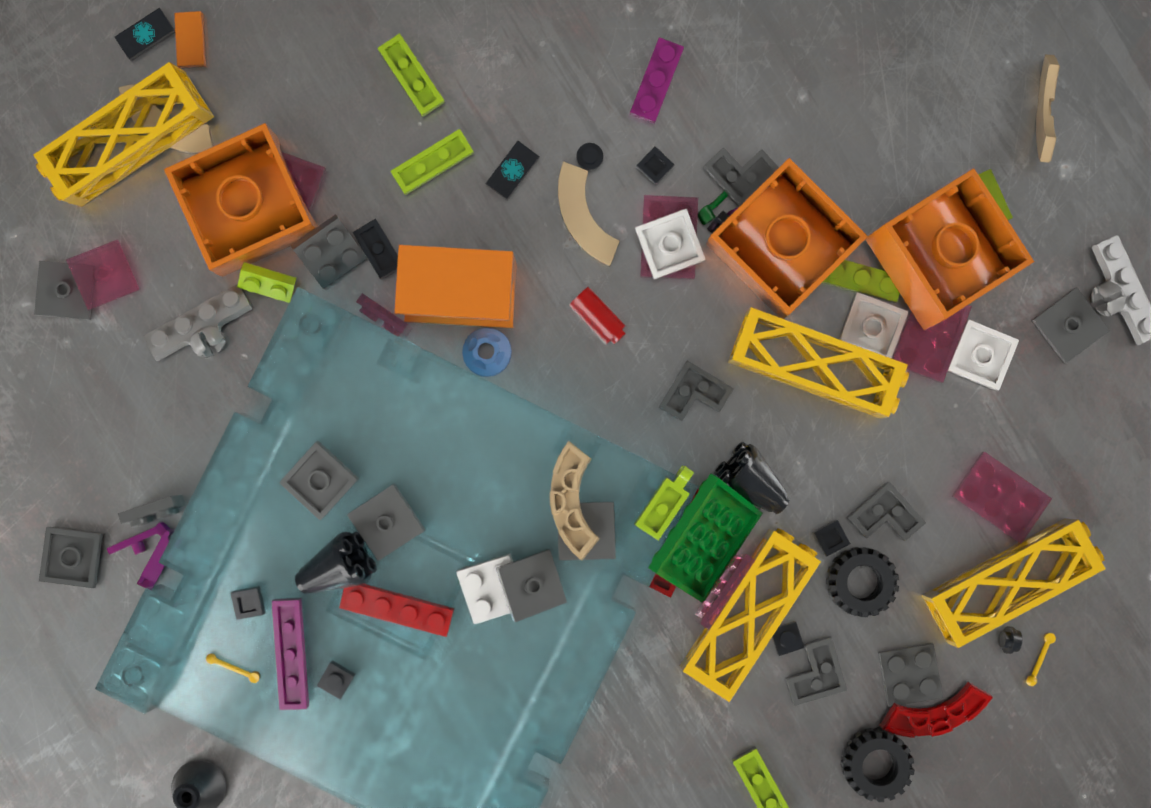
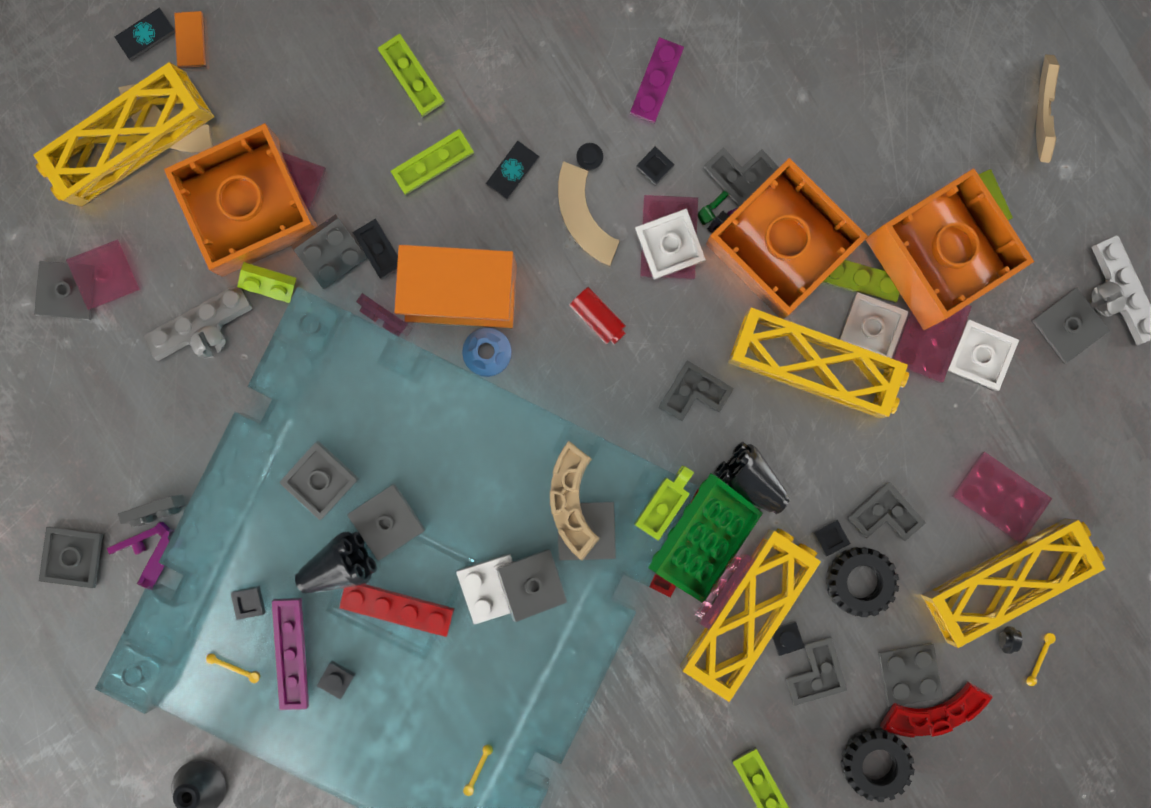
none -> yellow hinge [463,744,493,796]

